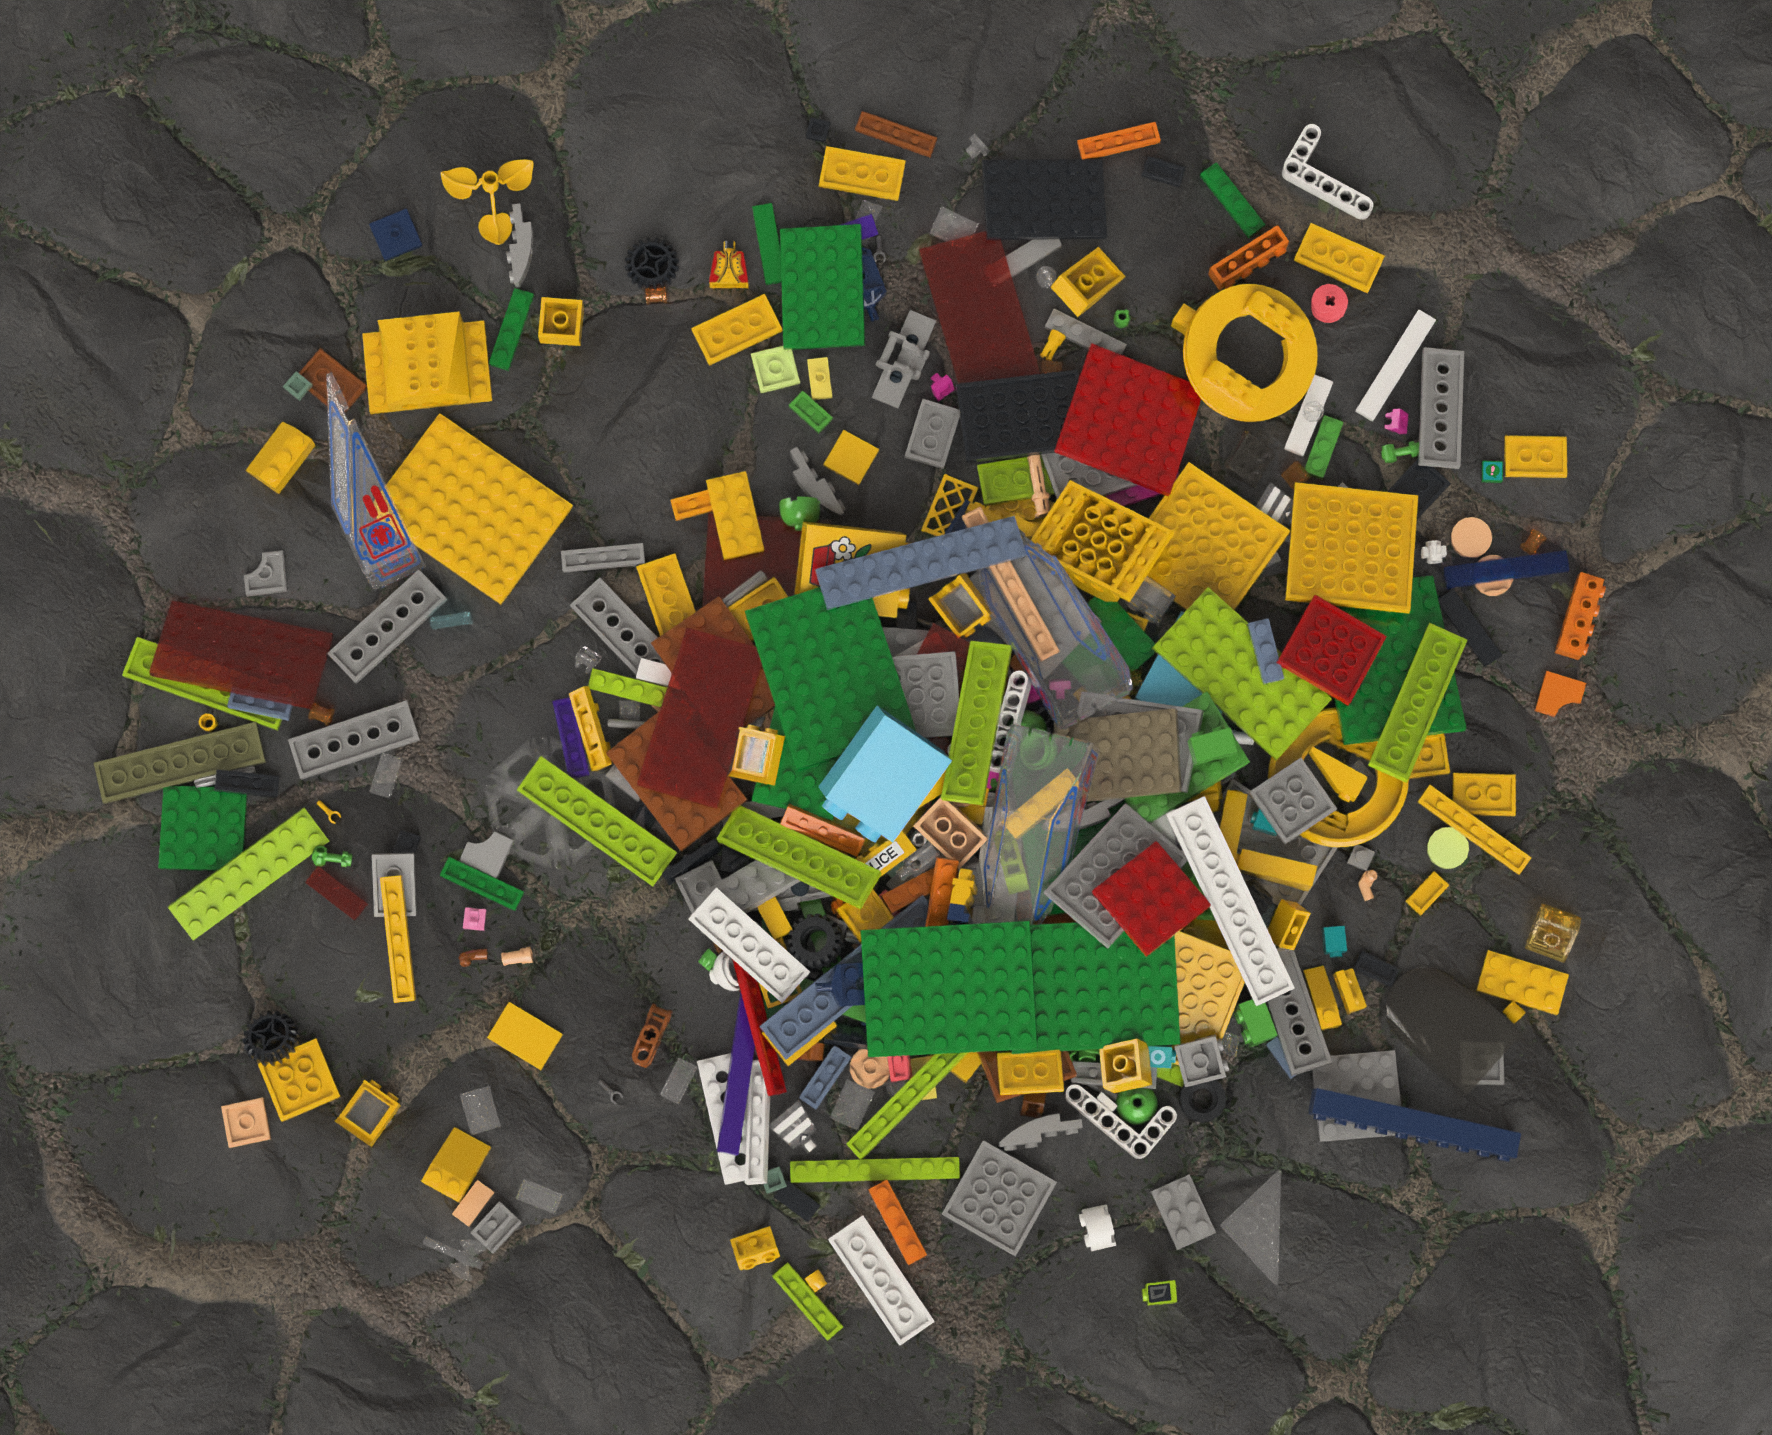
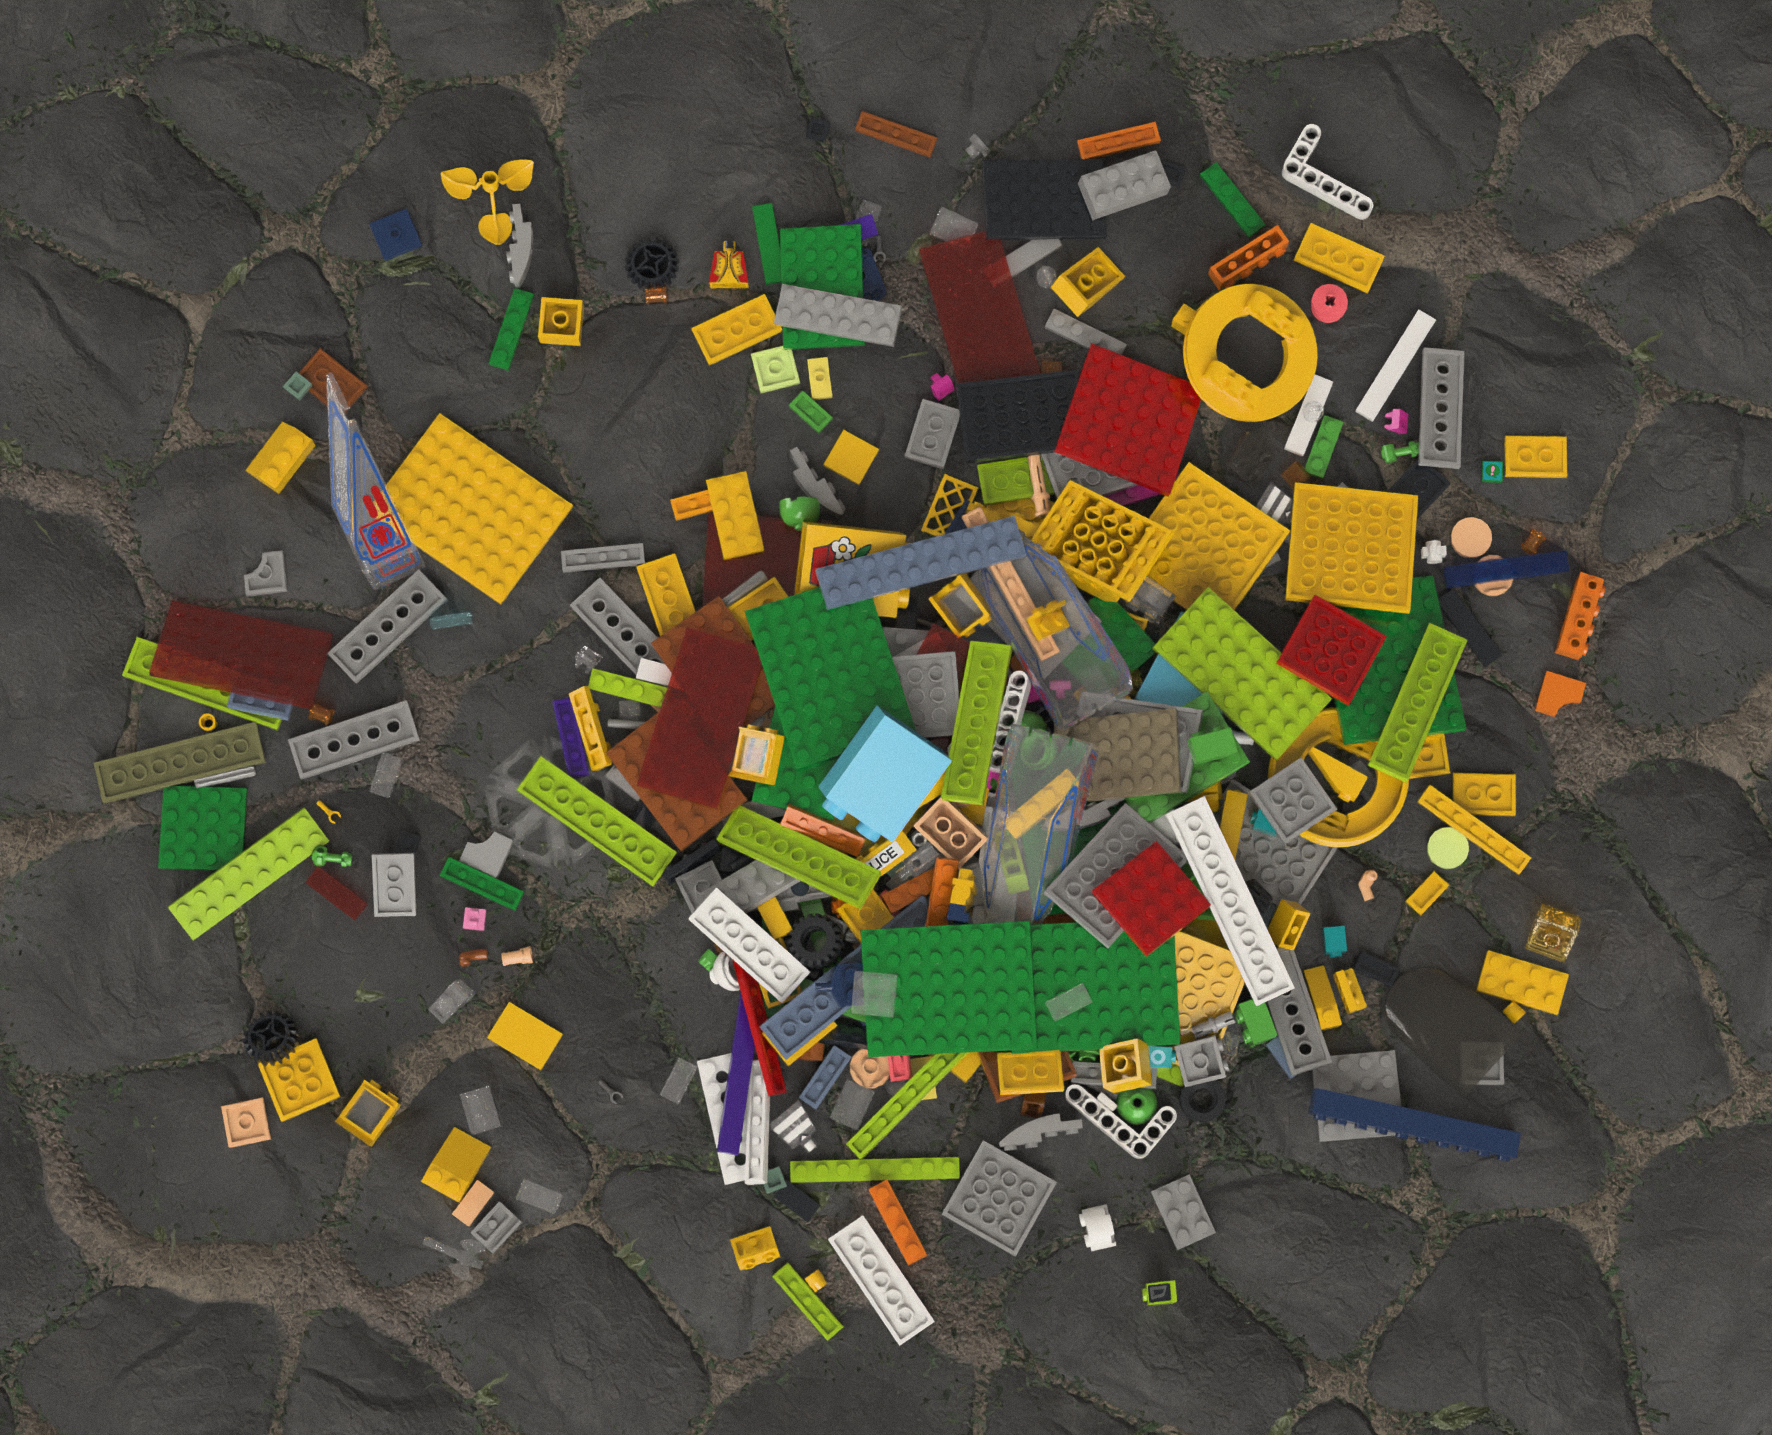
black plate [214,769,279,798] -> none
yellow wedge [362,311,492,414] -> none
yellow plate [380,875,416,1003] -> none
dark orange piece [632,1003,673,1068] -> none
yellow plate [819,146,906,201] -> none
light grey piece [872,310,936,409] -> none
yellow pin [1040,329,1066,361] -> none
bright green hose [1113,309,1130,328] -> none
clear tile [1219,1170,1281,1286] -> none
yellow slope [1235,849,1317,892] -> none
sand blue plate [1247,618,1284,685] -> none
light grey plate [1347,845,1375,871] -> none
none -> clear plate [428,978,475,1024]
none -> light grey plate [774,284,902,347]
none -> clear plate [851,970,898,1017]
none -> yellow bracket [1026,600,1070,641]
none -> clear tile [1045,983,1092,1021]
none -> light grey brick [1078,150,1171,220]
none -> light grey pin [1191,1011,1235,1039]

